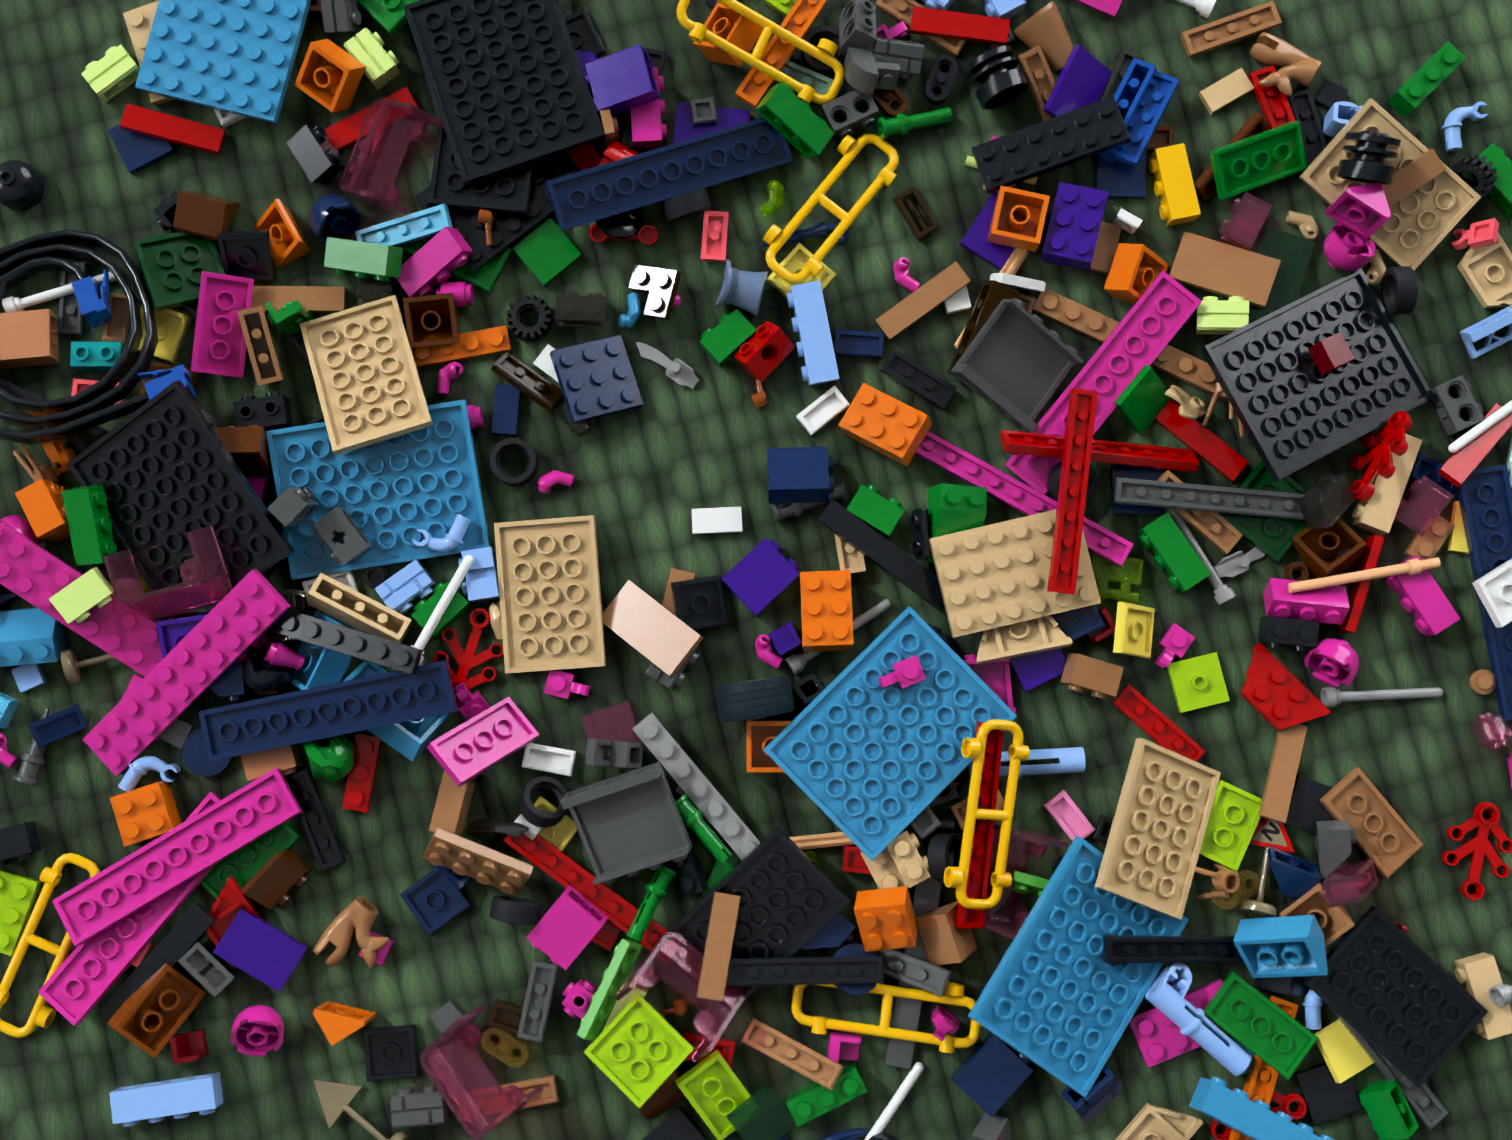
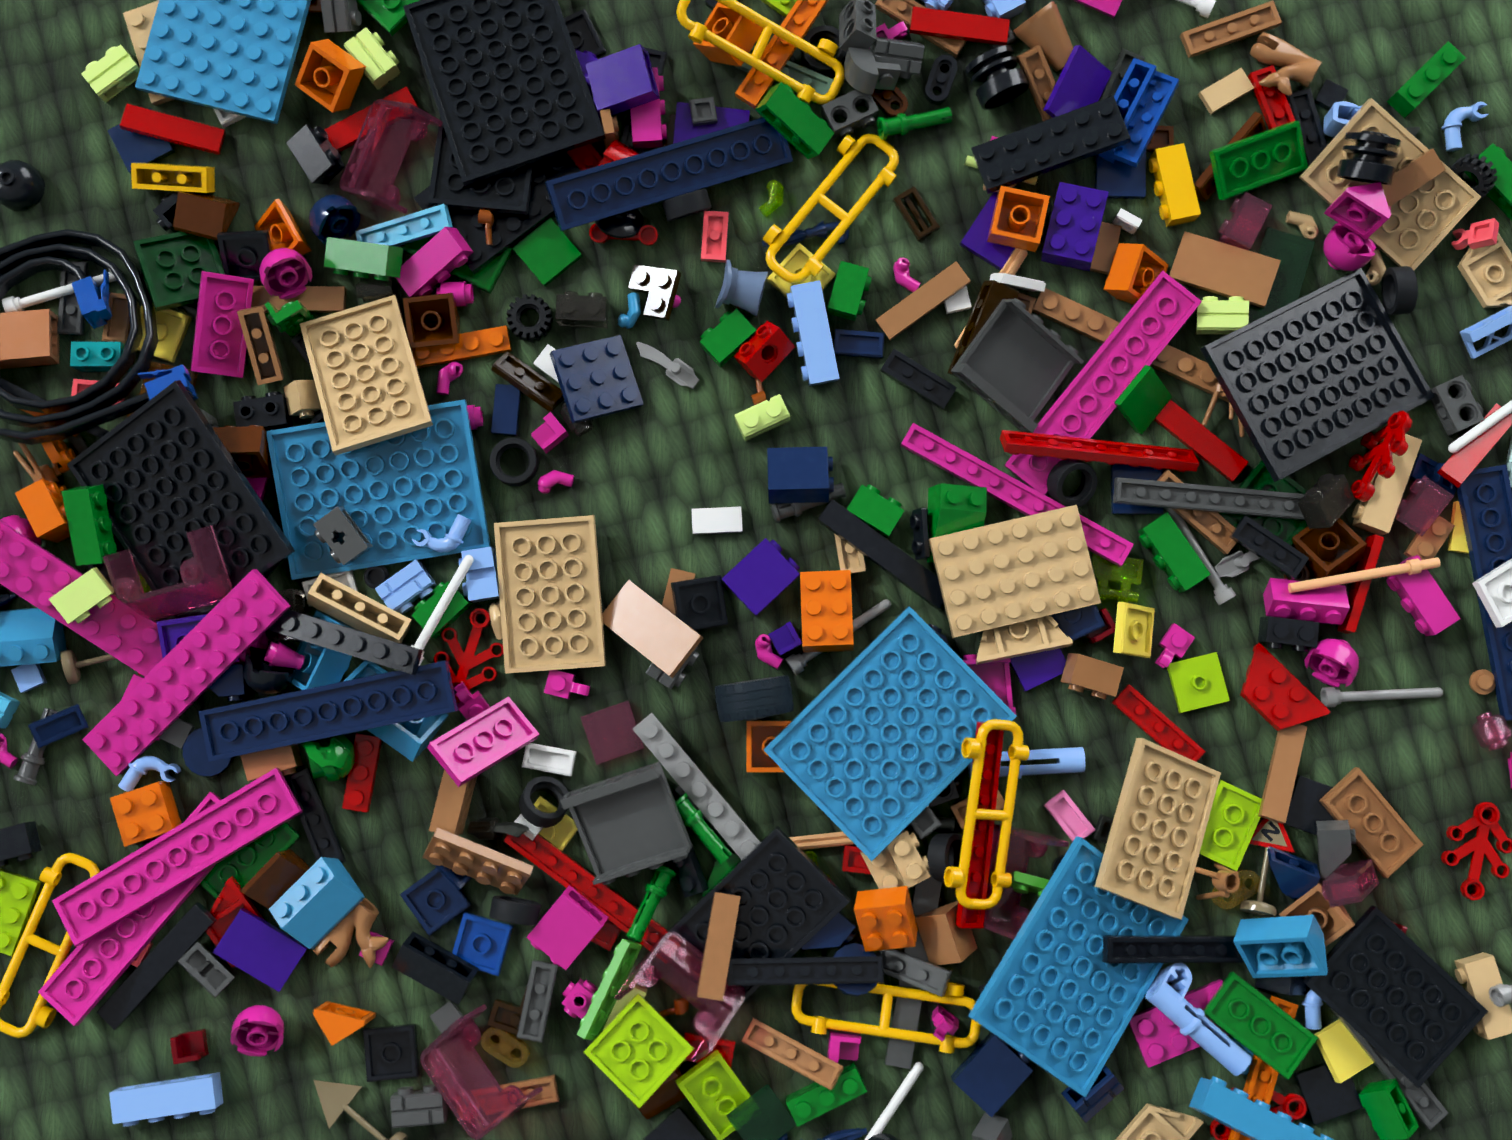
dark orange slope [107,963,206,1058] -> none
dark grey brick [267,487,319,527] -> none
dark grey brick [585,739,644,768] -> none
black brick [792,673,826,711] -> none
white tile [796,385,850,436] -> none
orange brick [838,383,932,467] -> none
dark pink plate [878,655,926,688] -> none
red plate [1047,388,1098,595] -> none
tan plate [1165,385,1206,420] -> none
panel [1308,333,1355,376] -> none
none -> yellow brick [131,163,215,193]
none -> dark pink cylinder [259,248,312,299]
none -> dark azure slope [269,857,365,949]
none -> tan brick [283,380,321,419]
none -> black brick [392,931,479,1005]
none -> blue tile [452,912,514,976]
none -> dark pink panel [531,412,569,454]
none -> yellowish green brick [734,394,790,441]
none -> green brick [827,261,872,321]
none -> black plate [1230,515,1309,580]

